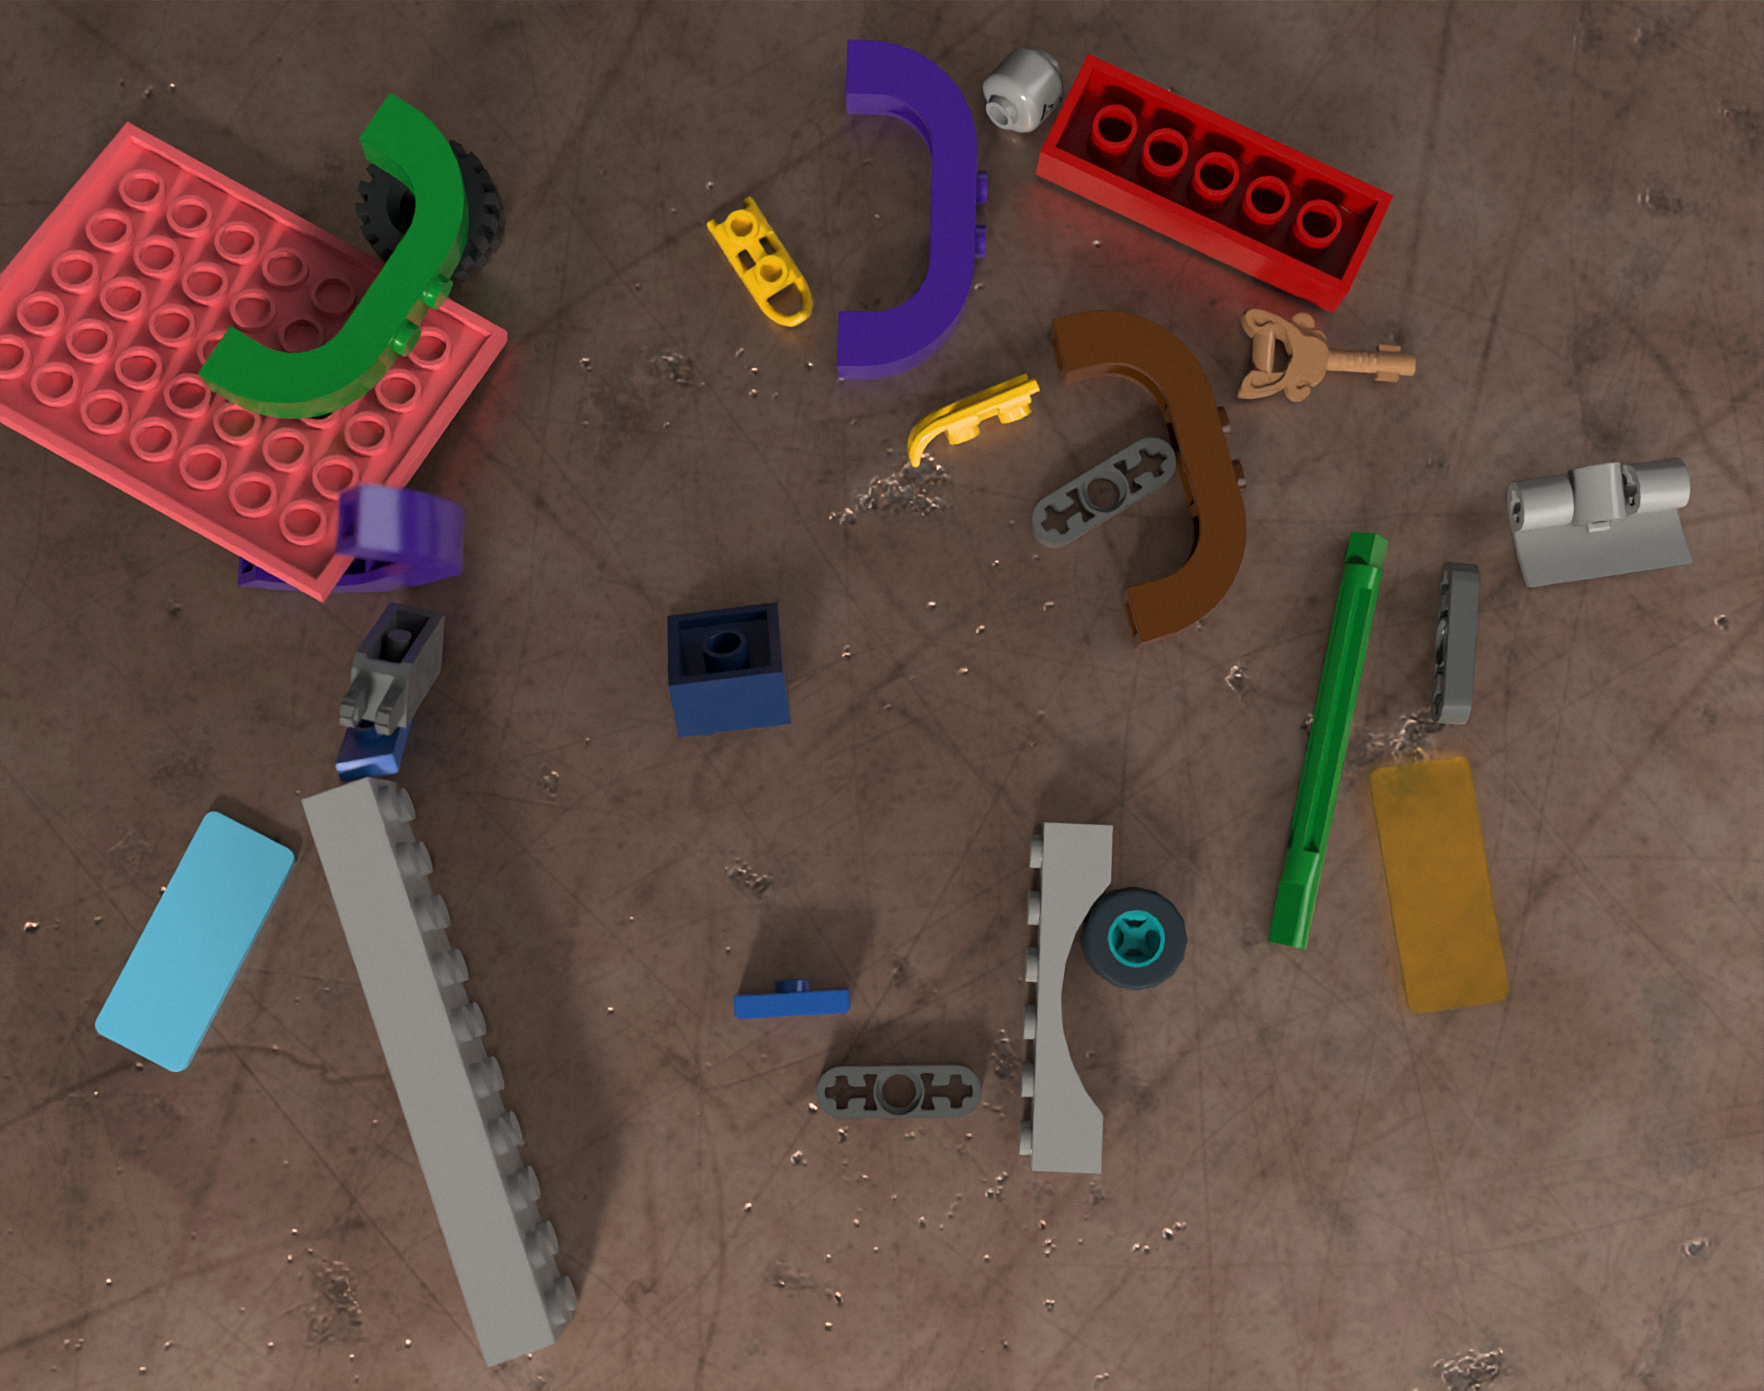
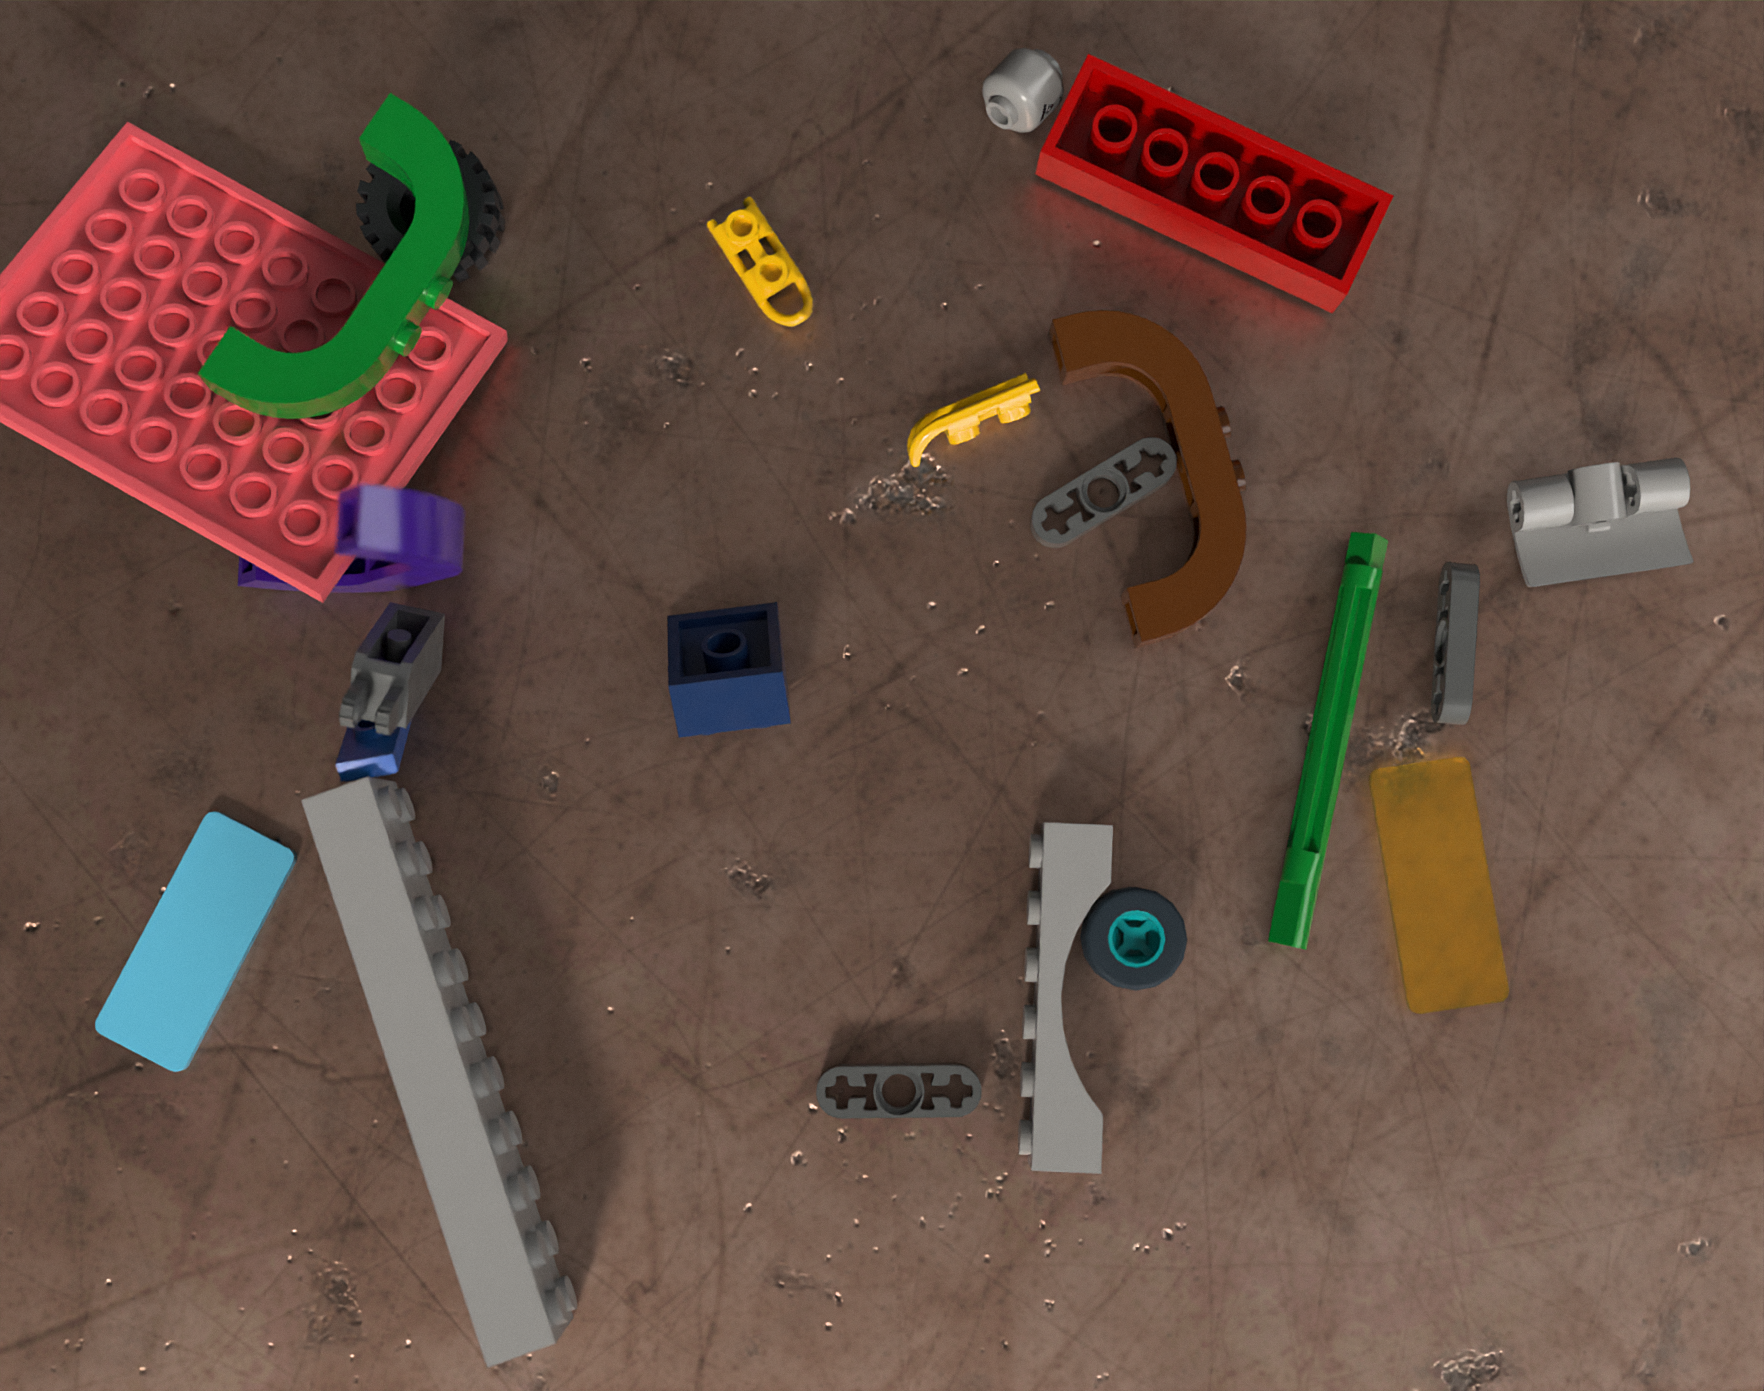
blue plate [733,979,851,1019] -> none
dark purple arch [837,40,987,380] -> none
medium nougat piece [1236,308,1416,402] -> none

